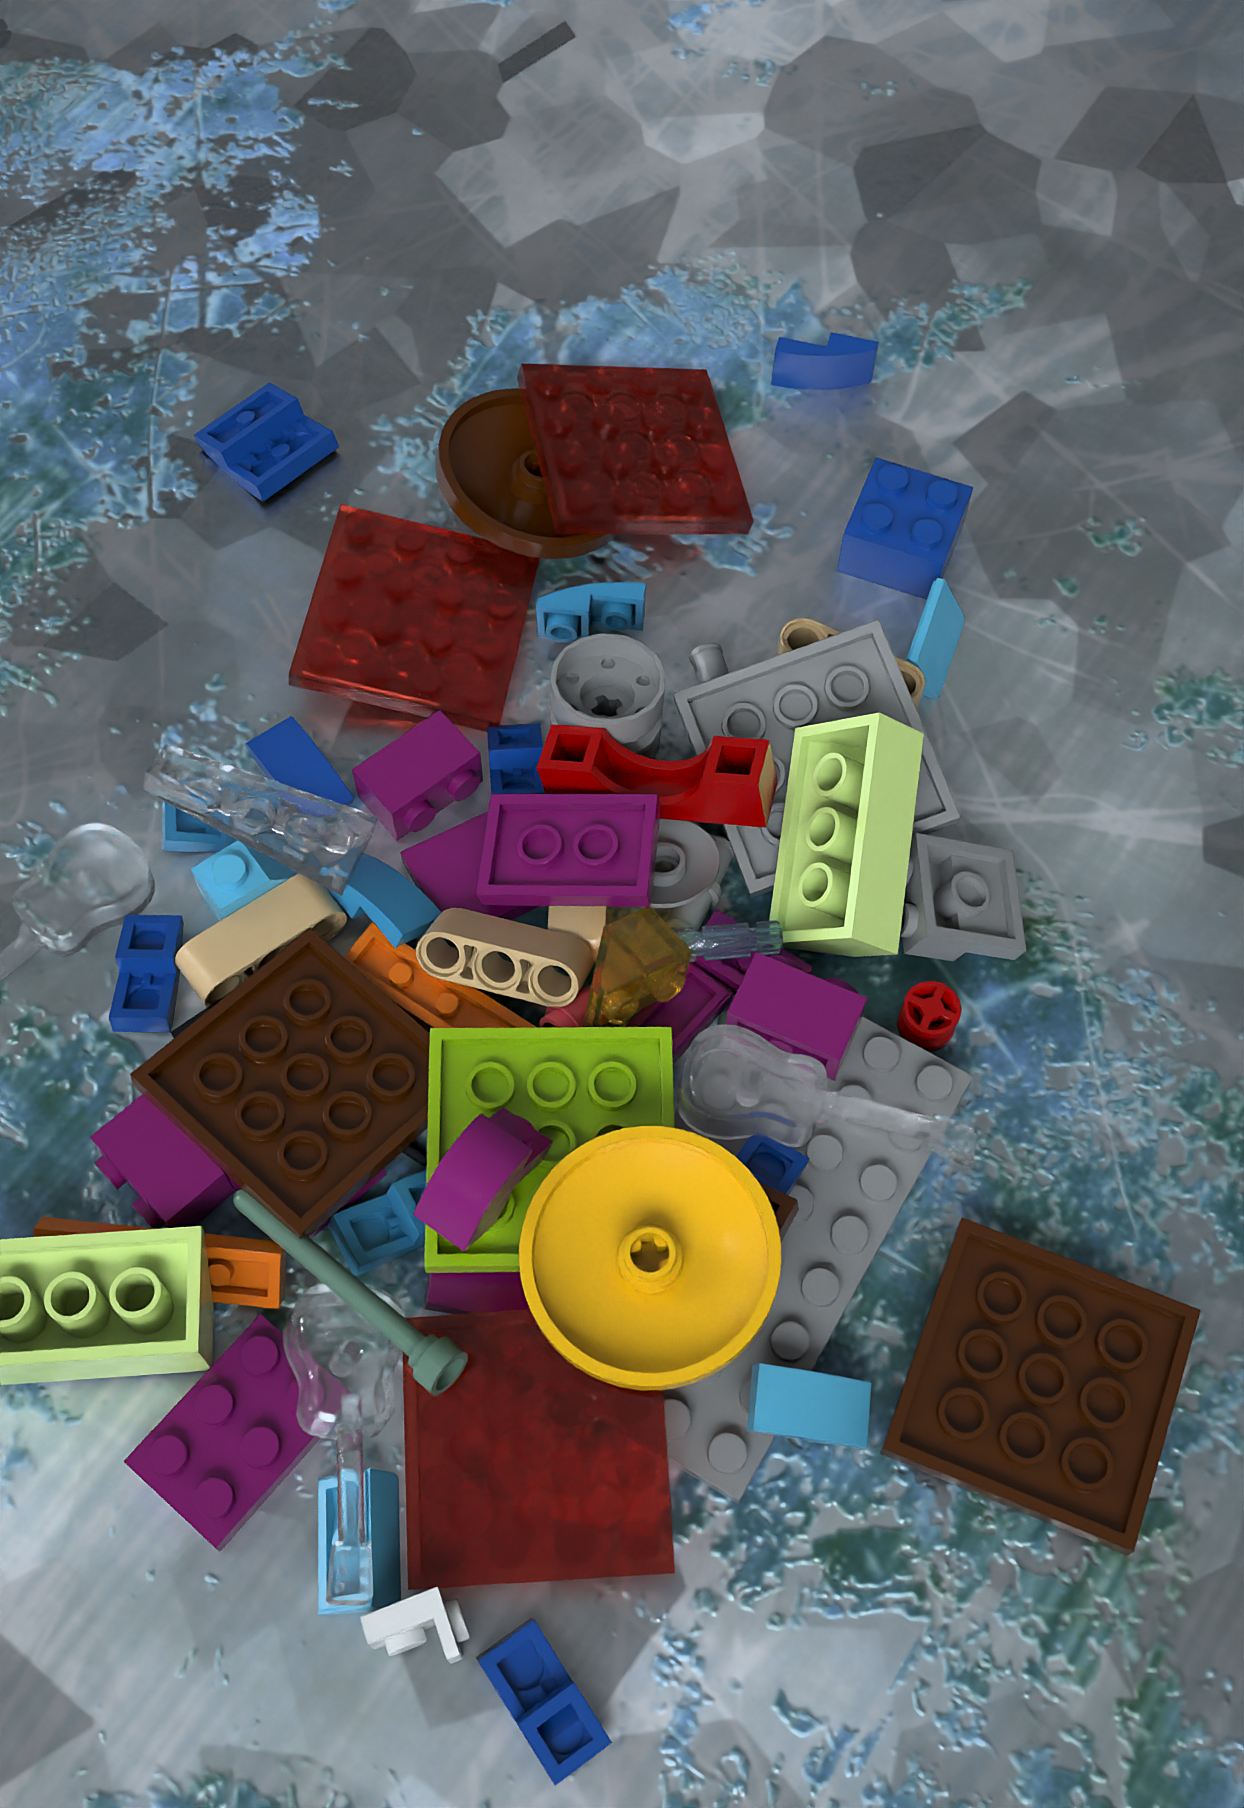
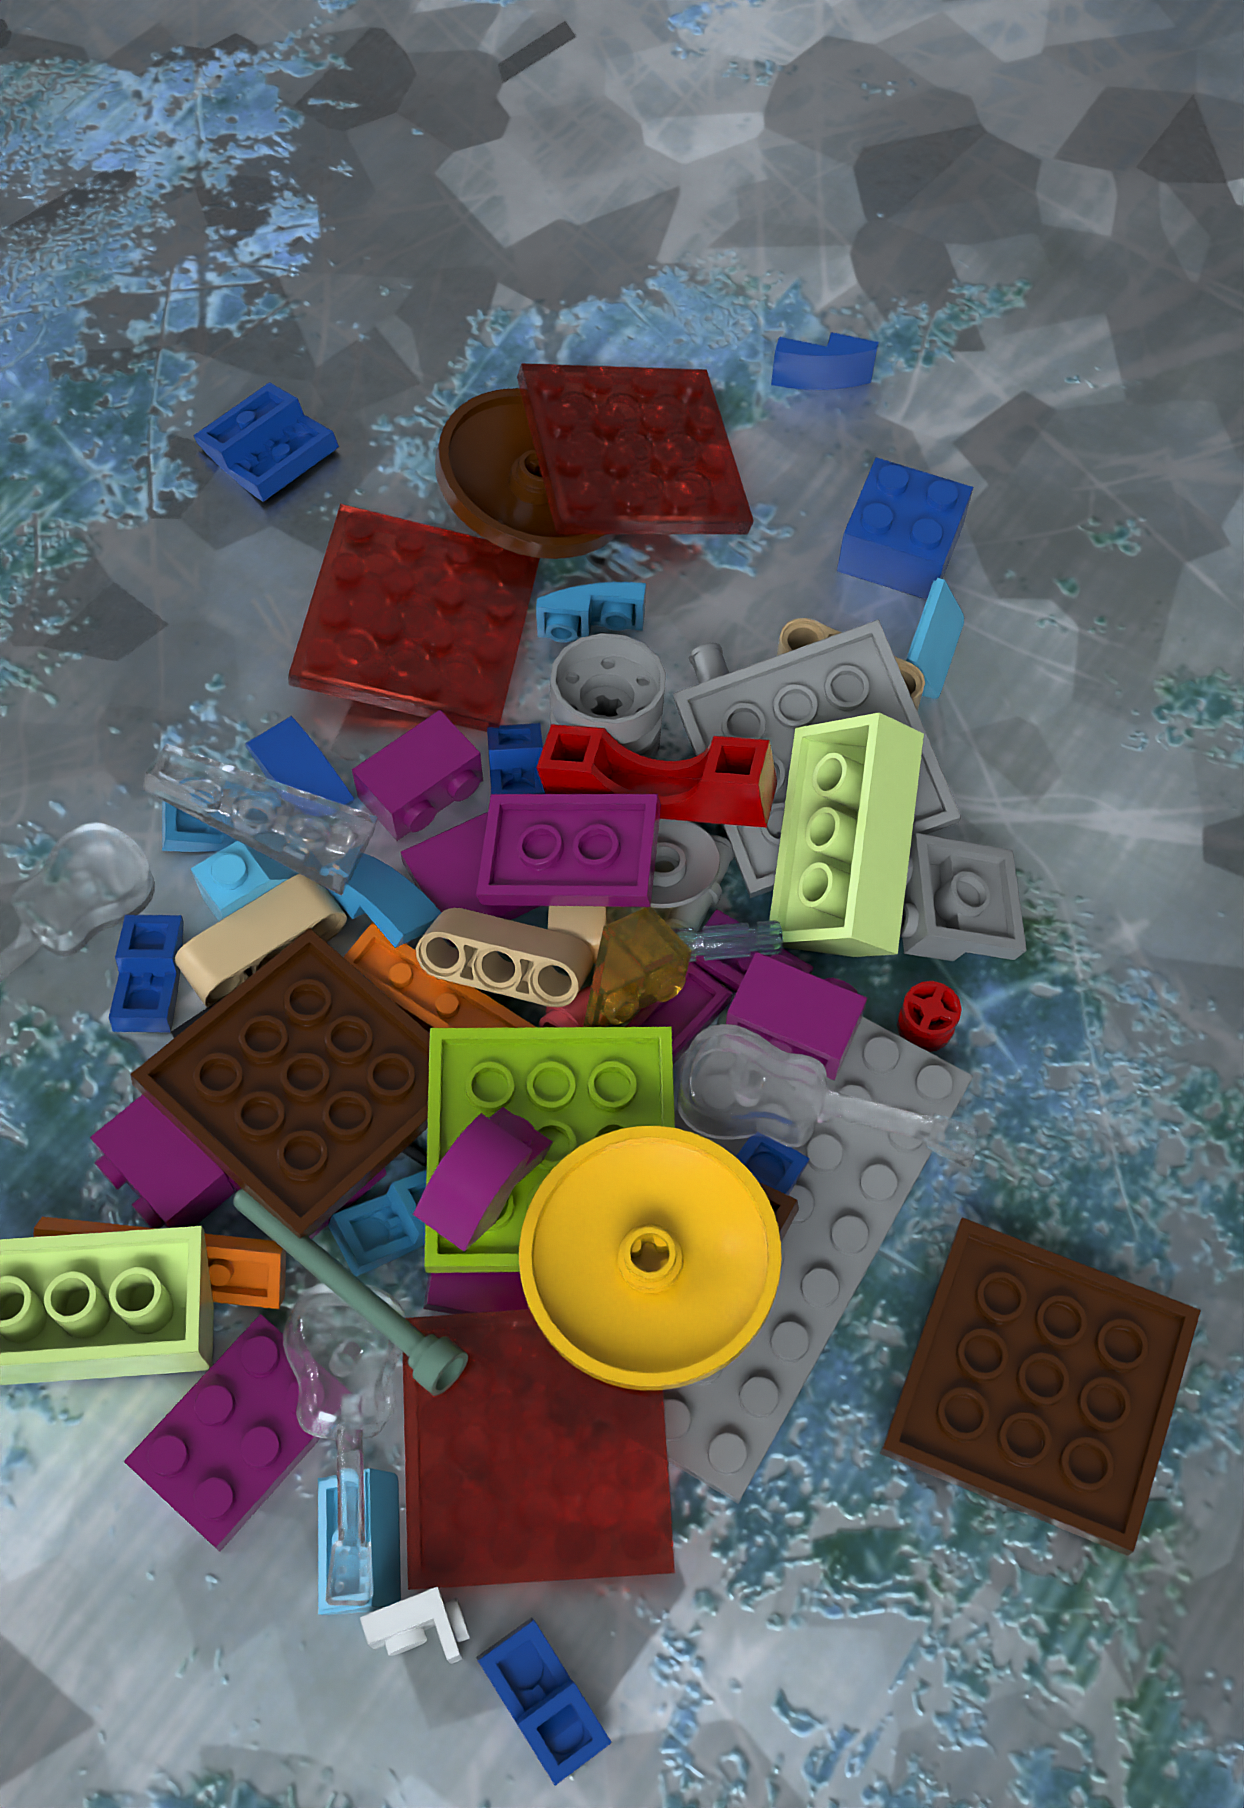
medium azure slope [747,1363,871,1449] -> none

